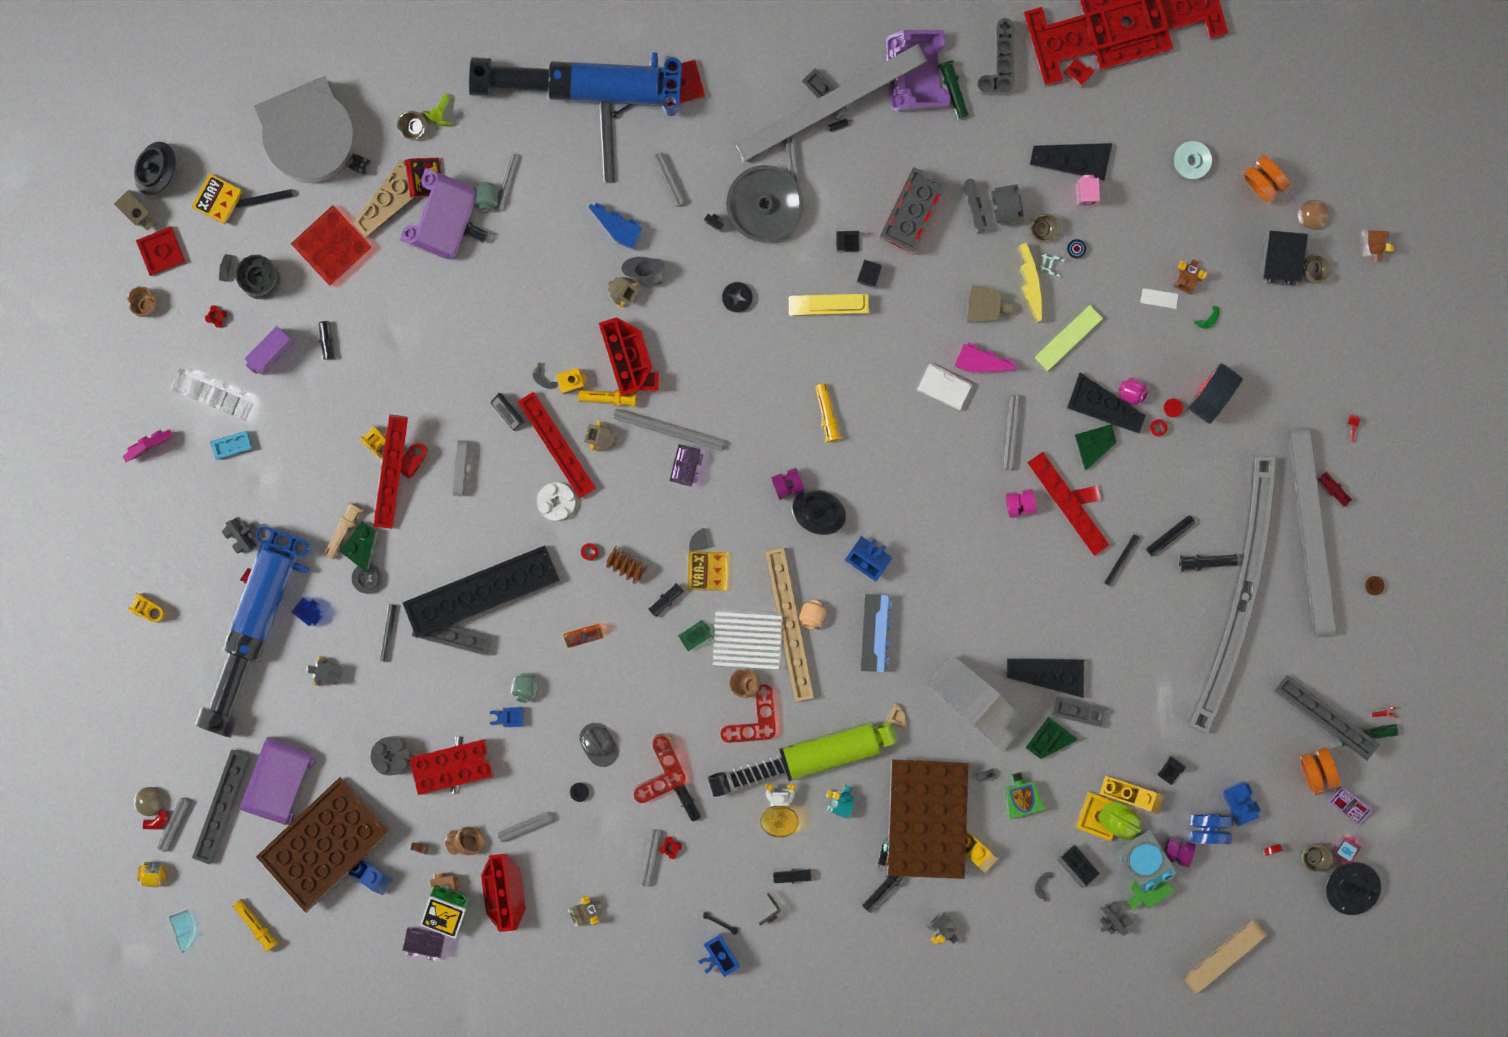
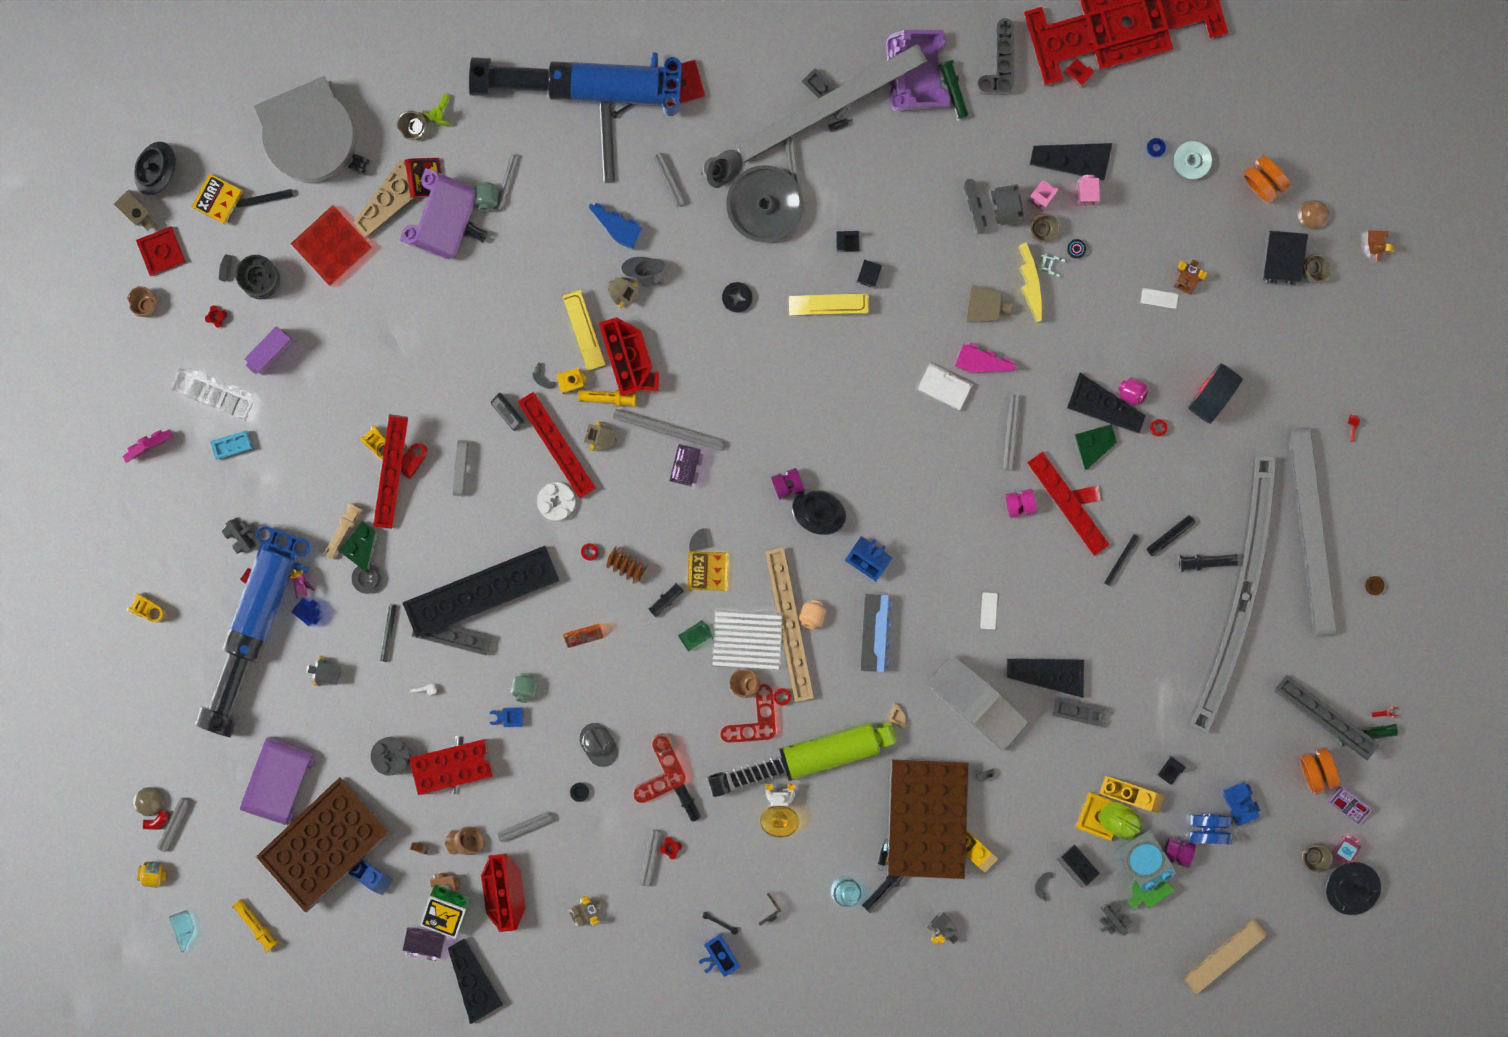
dark grey plate [192,749,250,865] -> none
black axle [318,321,335,360] -> none
black plate [704,213,724,232] -> none
black axle [773,869,811,884] -> none
yellow pin [815,383,842,443] -> none
teal piece [826,785,854,819] -> none
dark grey piece [879,167,948,255] -> none
torso [1006,772,1045,819] -> none
dark green wing [1025,717,1078,759] -> none
yellowish green tile [1034,305,1103,371] -> none
red tile [1163,398,1183,418] -> none
green piece [1194,306,1220,329] -> none
red tile [1263,844,1283,856] -> none
dark red pin [1317,471,1353,508] -> none
none -> flat silver piece [289,569,315,599]
none -> white hand [410,683,438,696]
none -> black wing [448,938,504,1024]
none -> light yellow slope [562,289,606,371]
none -> dark grey piece [701,150,742,188]
none -> red bush [774,688,791,706]
none -> clear light blue hair [831,876,862,907]
none -> white sticker [980,592,998,630]
none -> bright pink panel [1028,181,1059,211]
none -> clear blue plate [1147,138,1166,157]

